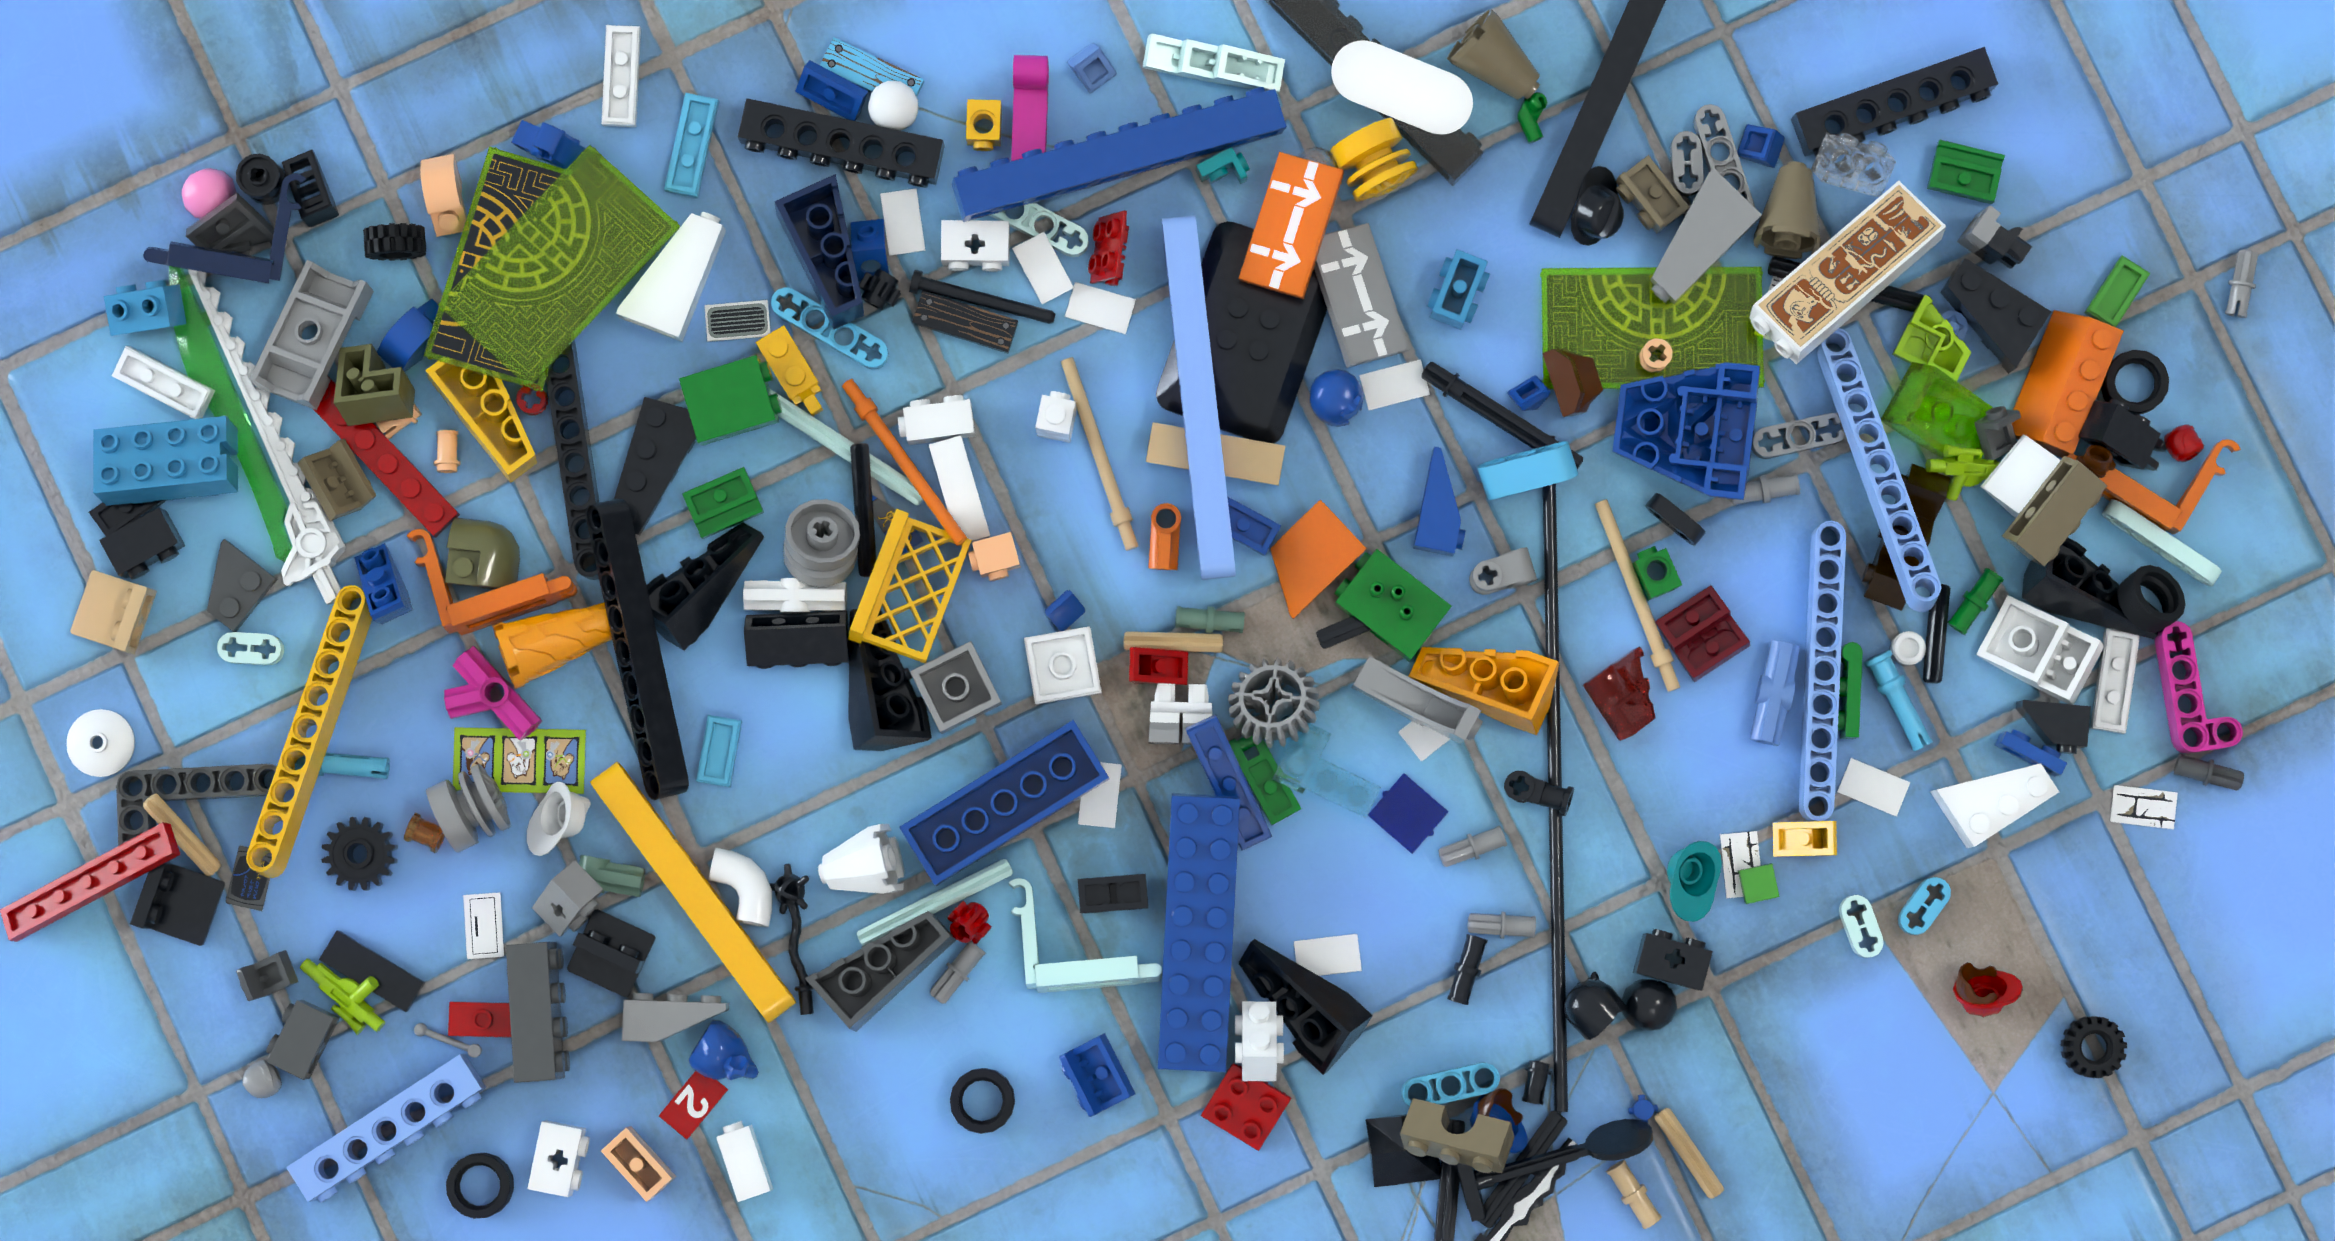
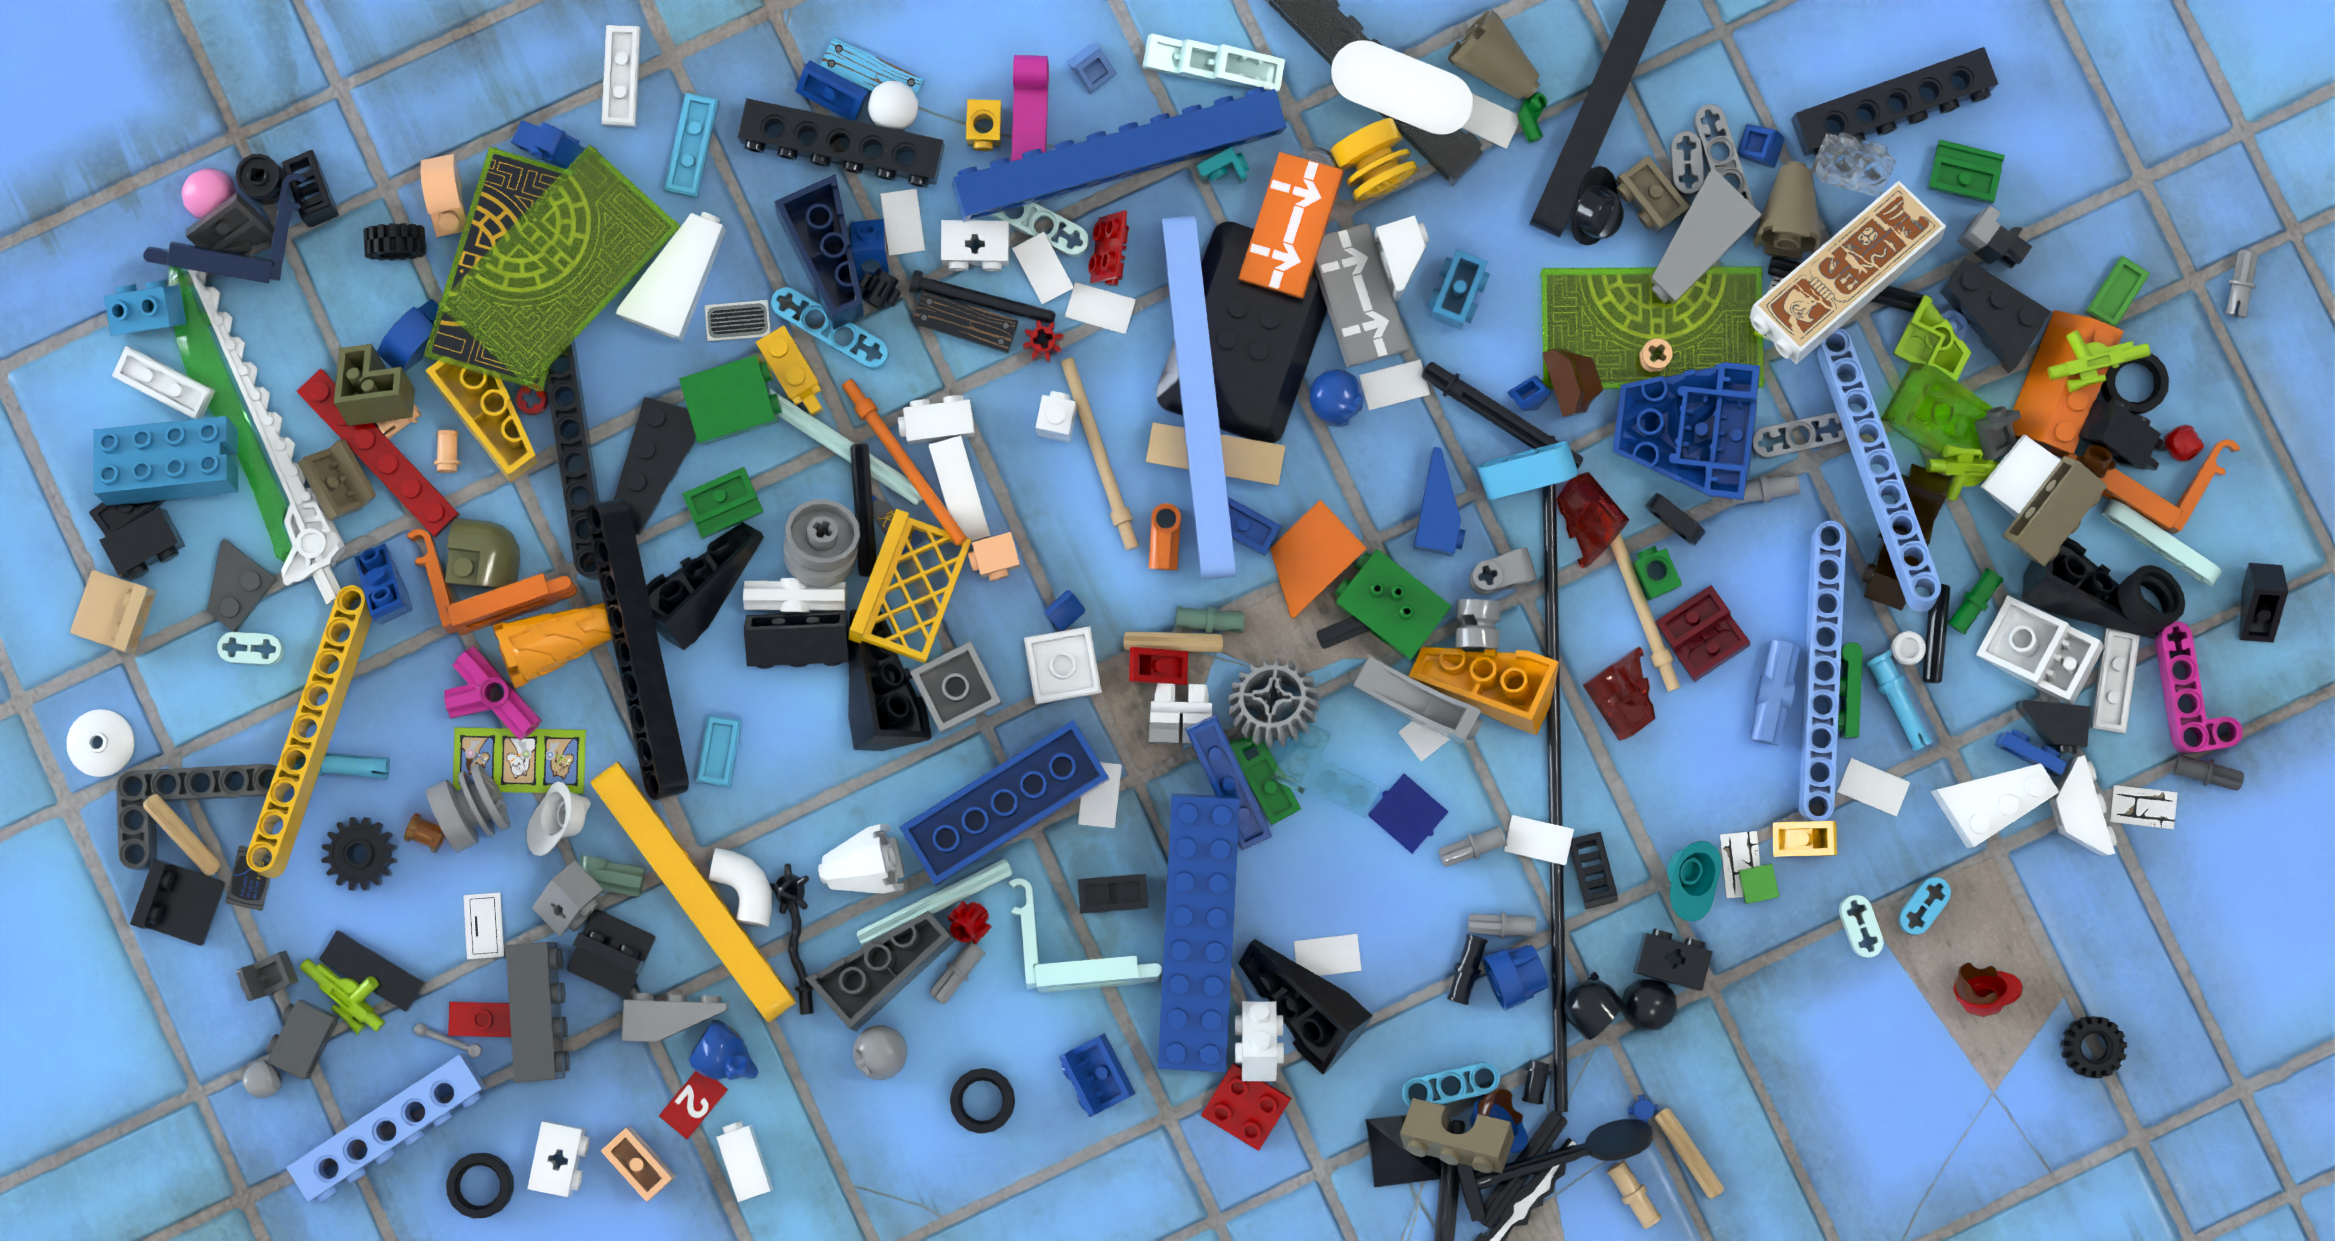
plate [0,822,180,942] -> none
light grey piece [249,260,374,410] -> none
black connector [1504,771,1574,816] -> none
none -> light grey helmet [853,1025,907,1080]
none -> red gear [1023,320,1064,363]
none -> white slope [1373,215,1429,302]
none -> light grey wheel [1455,599,1501,650]
none -> white sticker [1461,93,1519,149]
none -> blue piece [1482,945,1549,1011]
none -> white sticker [1504,815,1574,865]
none -> clear red slope [1556,472,1630,568]
none -> black slope [1570,832,1618,909]
none -> lime piece [2048,330,2150,393]
none -> white slope [2049,755,2117,856]
none -> black slope [2239,563,2288,643]

